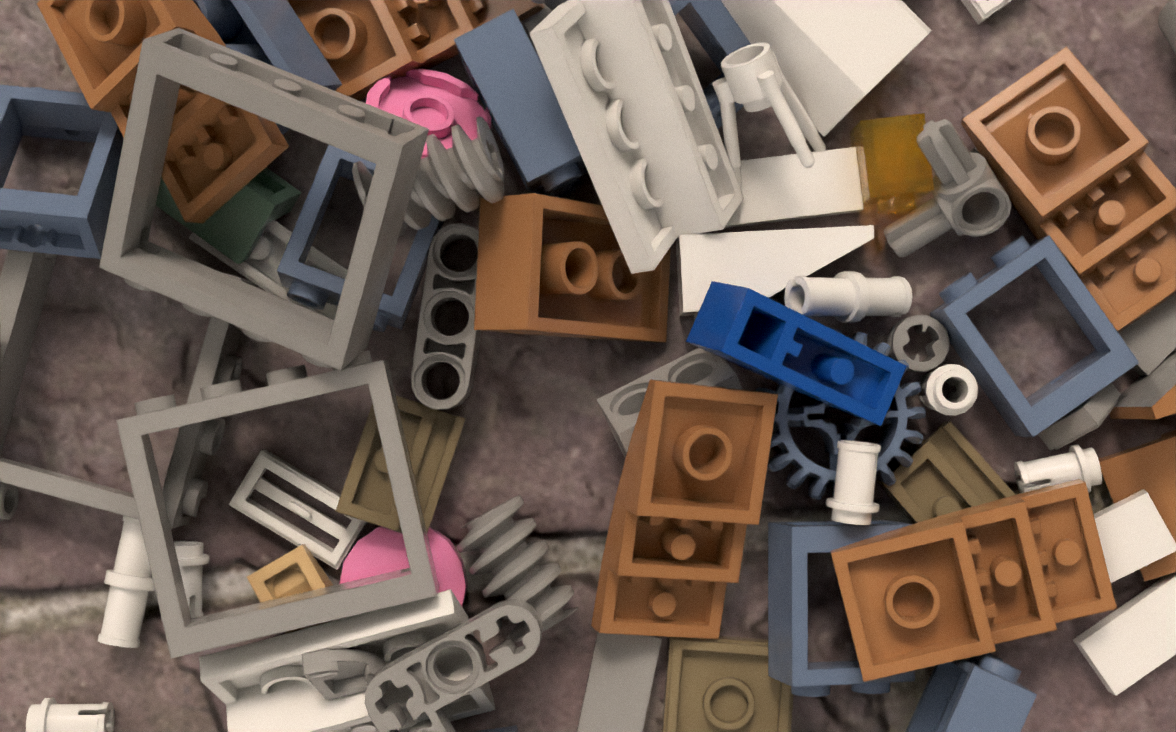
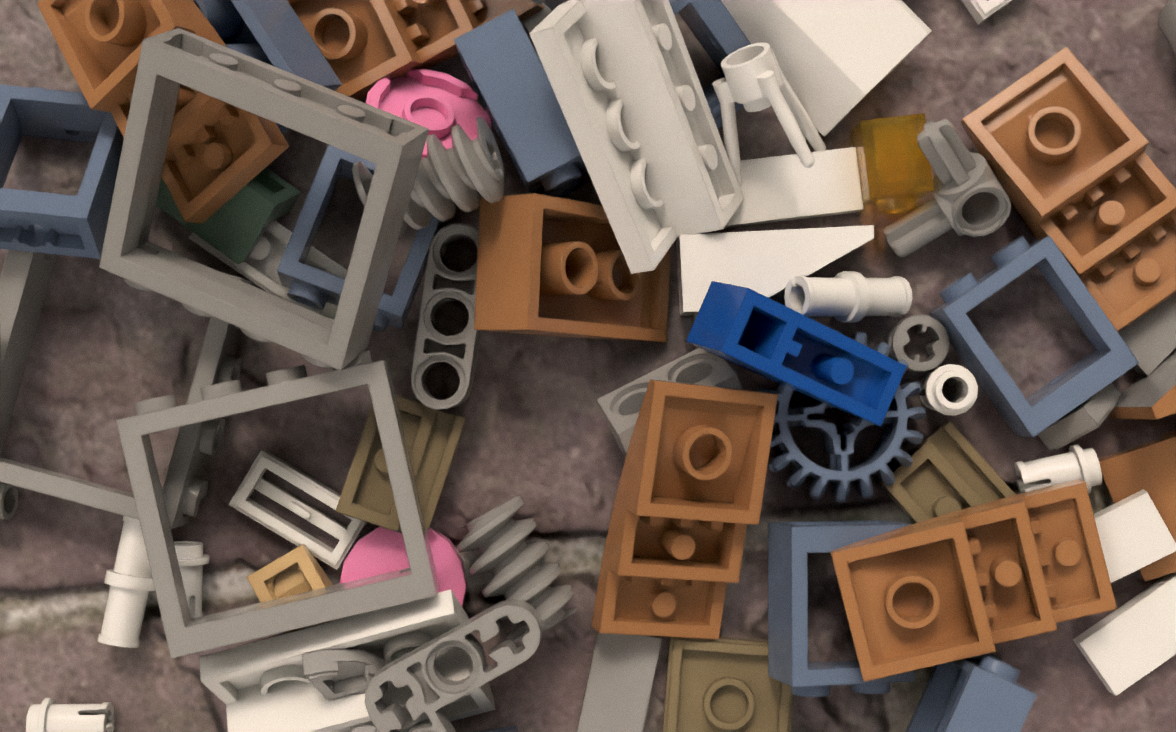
white pin [826,440,881,525] -> none

